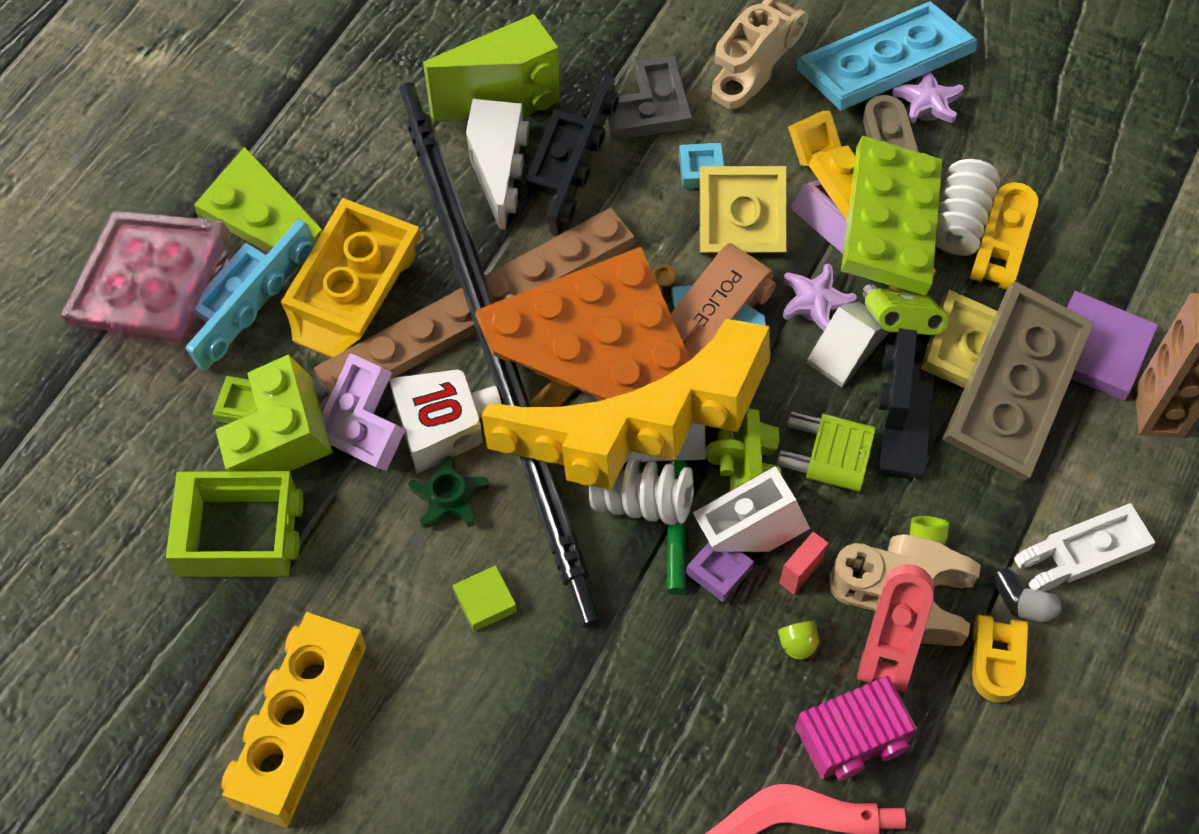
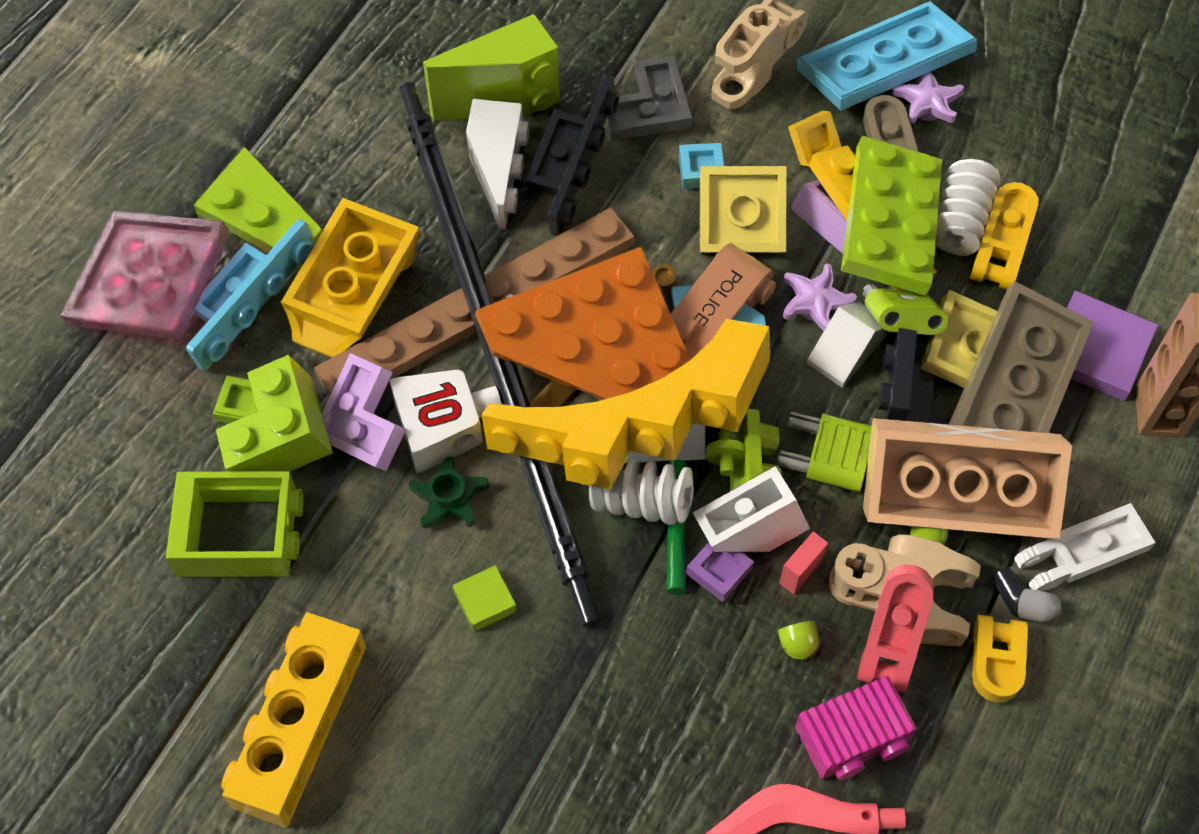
none -> light nougat brick [863,418,1072,539]

